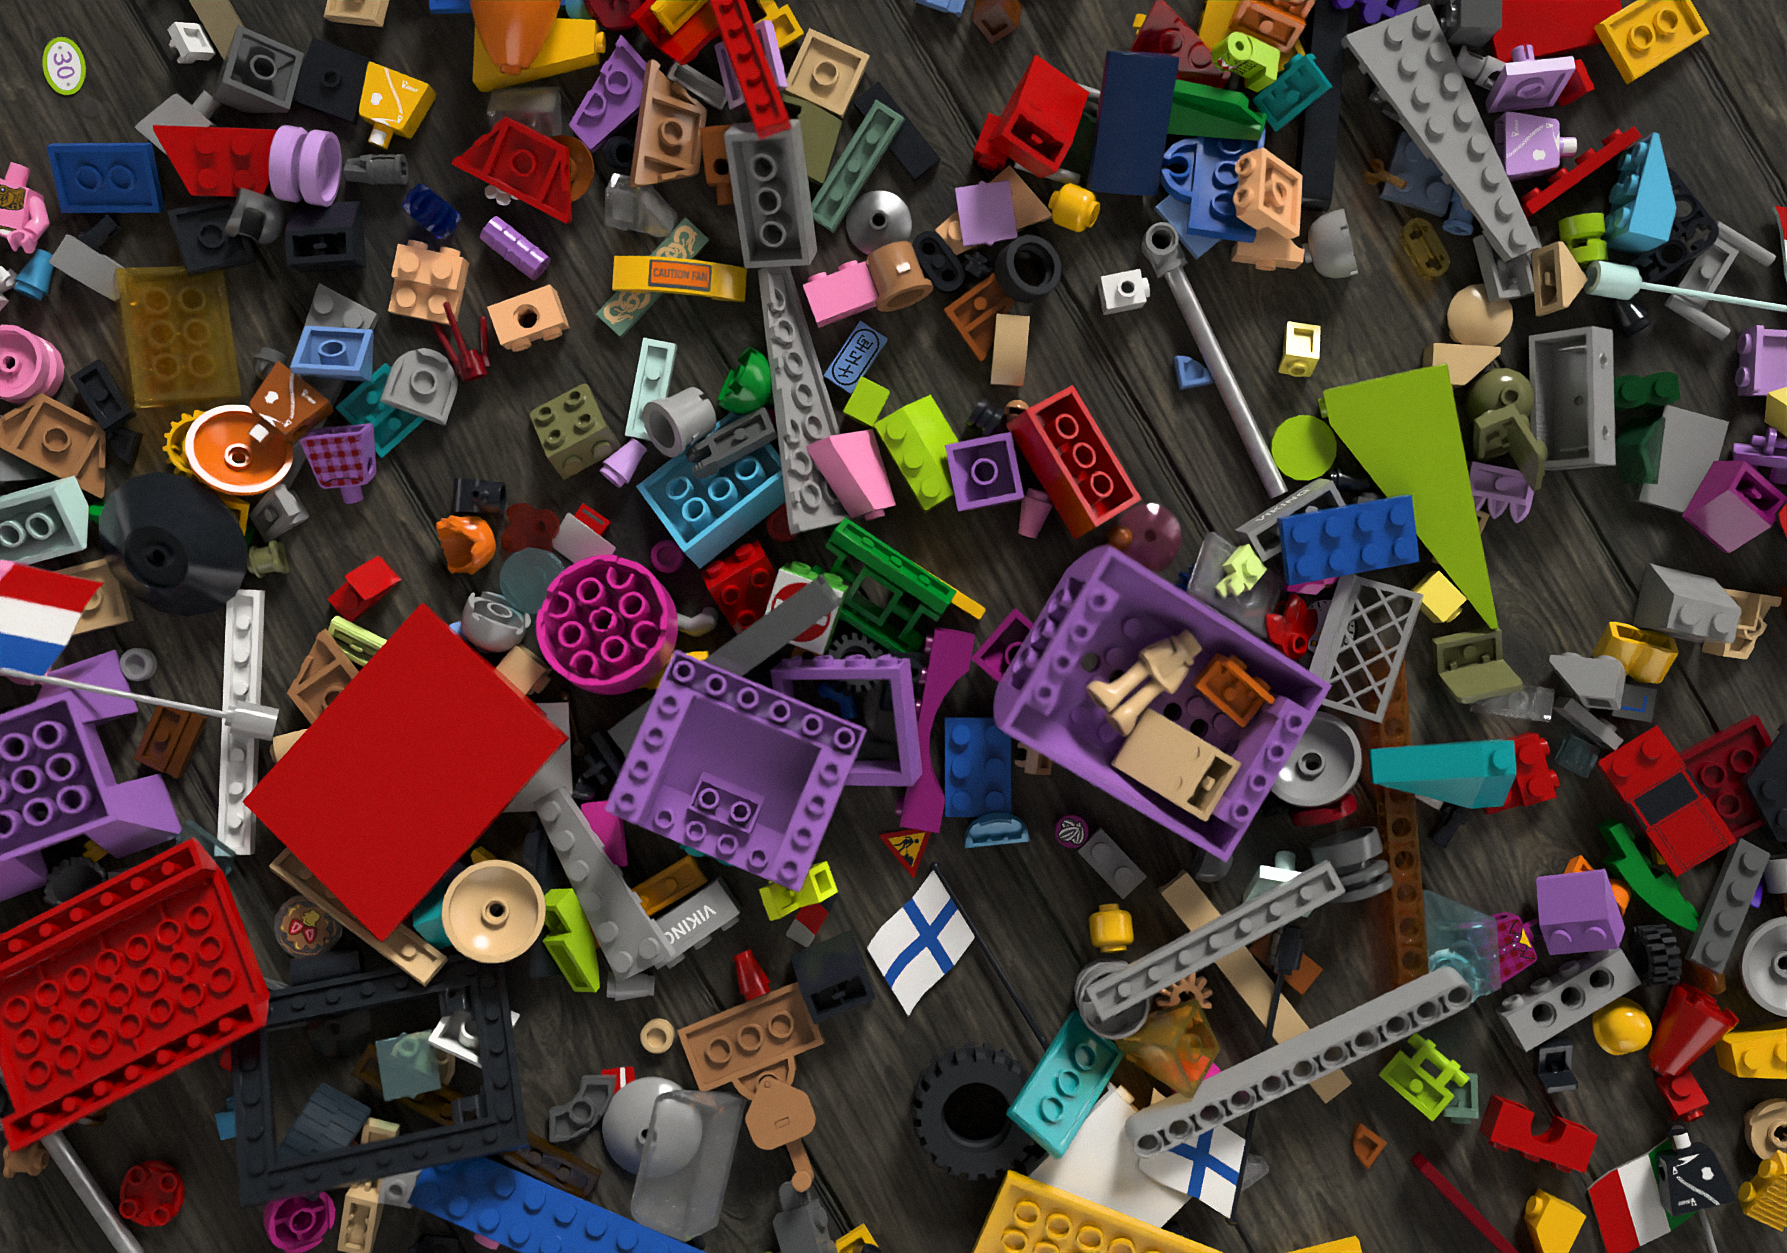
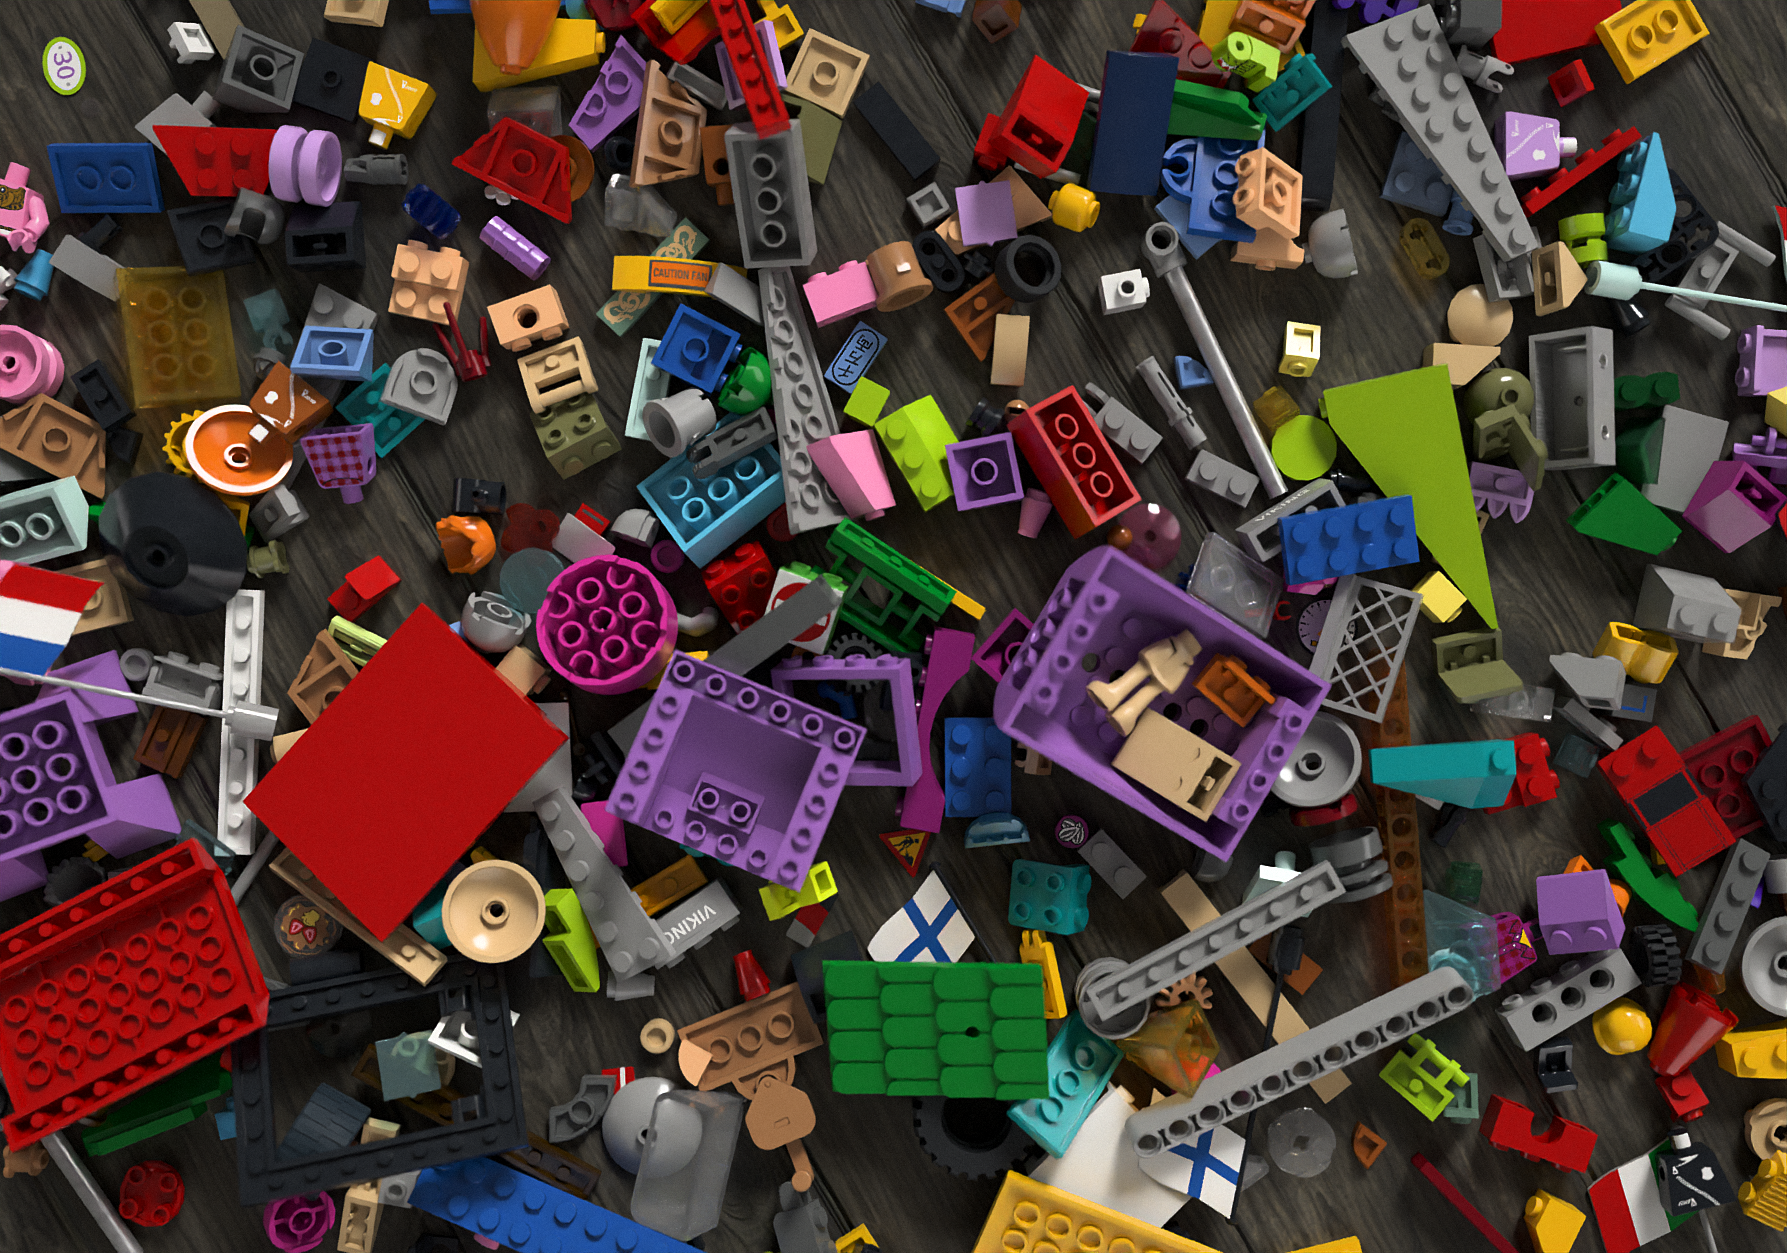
lavender cone [600,438,647,488] -> none
sand green tile [811,100,905,233] -> none
flat silver dish [846,191,912,255] -> none
yellow head [1089,904,1134,953] -> none
yellowish green plate [1215,544,1267,599] -> none
red plate [1265,593,1318,660] -> none
clear orange hand [1363,159,1407,190] -> none
lavender tile [1485,45,1576,113] -> none
none -> green wedge [81,1052,233,1157]
none -> light grey hinge [142,651,224,715]
none -> light grey bar [231,830,280,906]
none -> clear light blue plate [243,289,293,351]
none -> tan plate [517,336,598,414]
none -> light grey piece [610,509,660,548]
none -> blue plate [651,303,743,396]
none -> light nougat tile [678,1039,713,1086]
none -> light grey slope [704,262,765,327]
none -> green piece [821,960,1050,1100]
none -> light grey tile [906,182,952,229]
none -> teal bracket [1008,859,1092,935]
none -> yellow hinge [1019,929,1068,1019]
none -> light grey hinge [1083,382,1163,464]
none -> light grey pin [1135,356,1208,450]
none -> light grey plate [1185,449,1260,508]
none -> clear yellow tile [1253,385,1300,432]
none -> clear plate [1267,1107,1336,1178]
none -> clear green piece [1445,861,1483,907]
none -> green slope [1566,472,1682,555]

